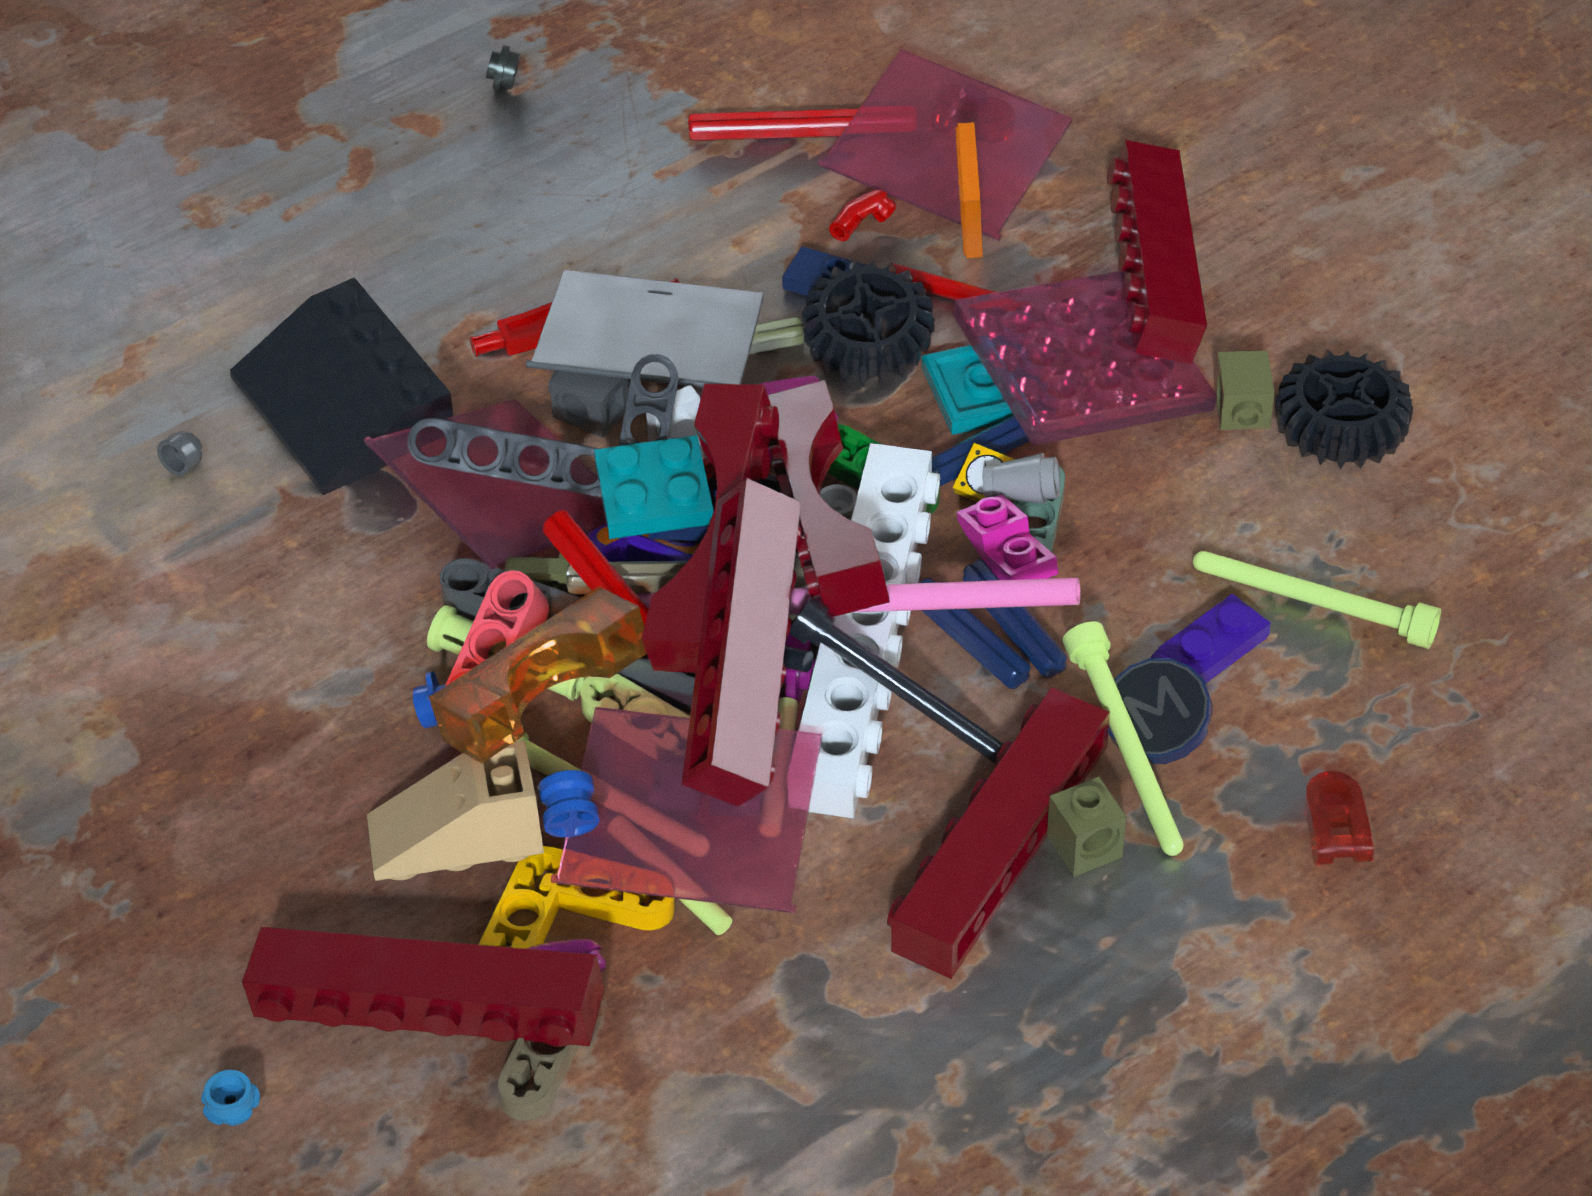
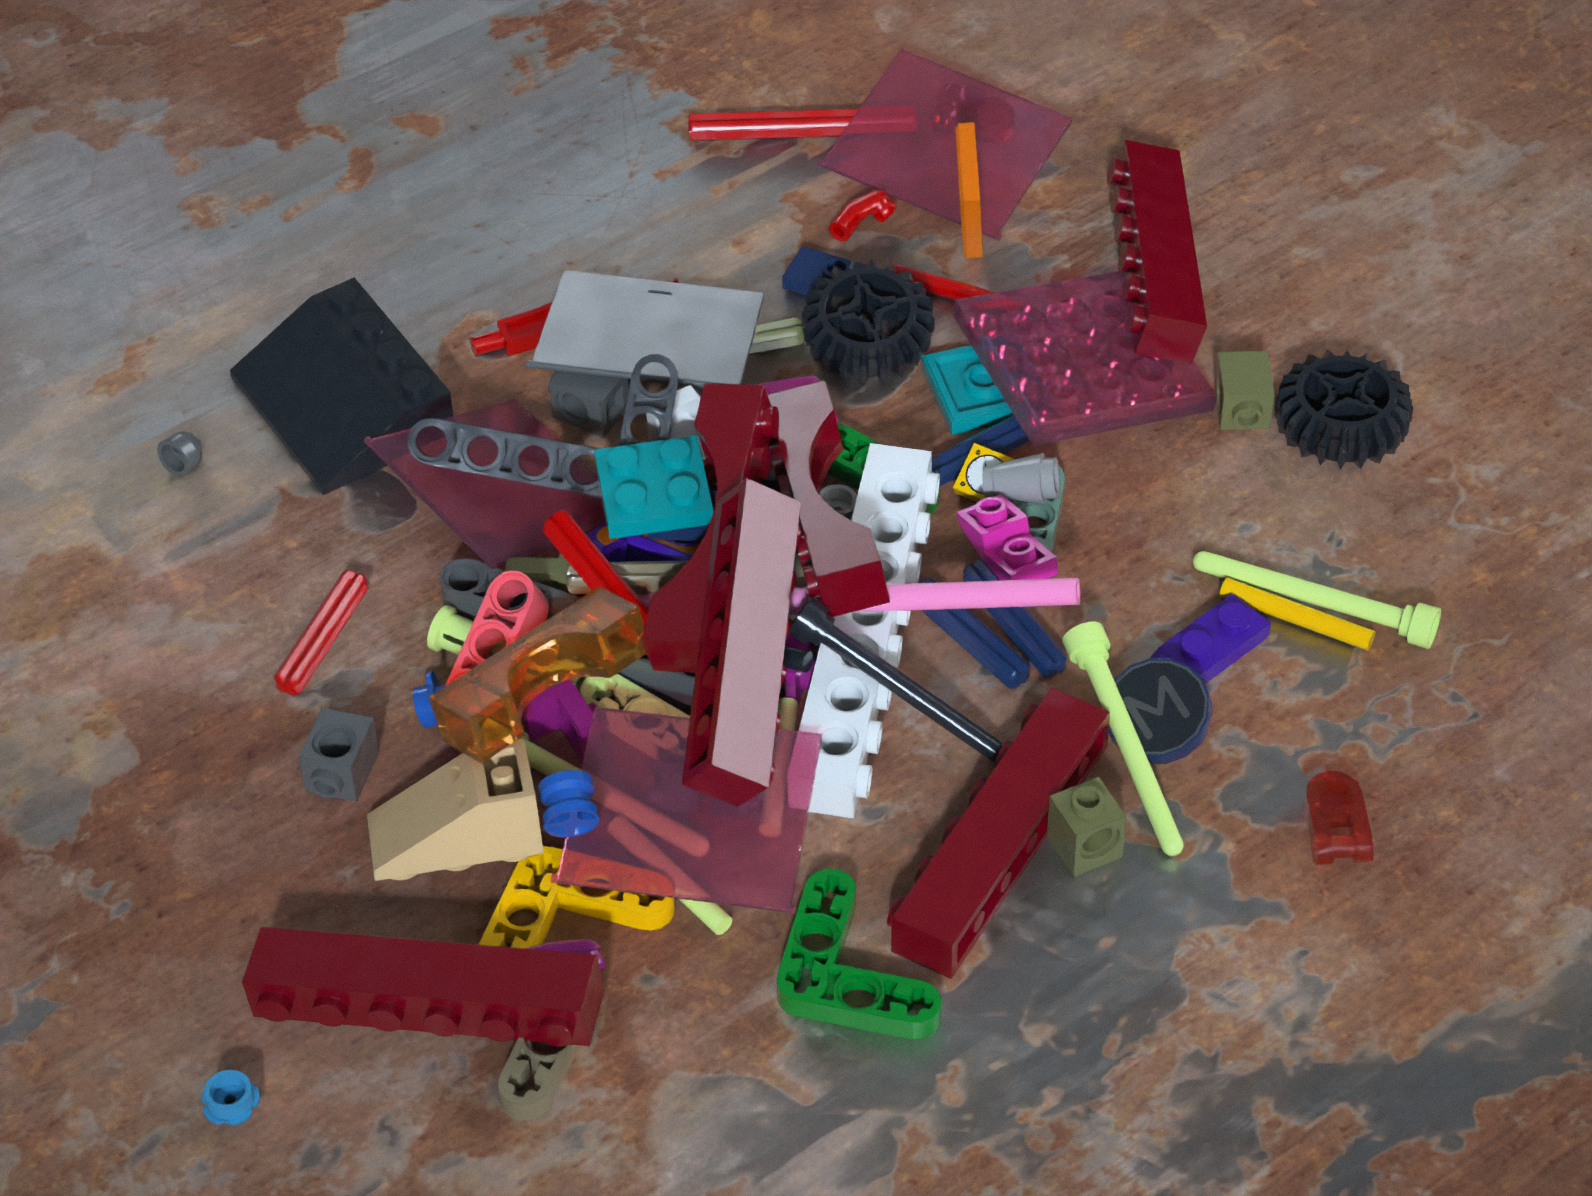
pearl dark grey plate [486,45,520,90] -> none
none -> red axle [274,570,368,696]
none -> dark grey brick [299,707,379,802]
none -> magenta bracket [522,679,606,765]
none -> green beam [777,868,941,1040]
none -> yellow bar [1219,578,1376,651]

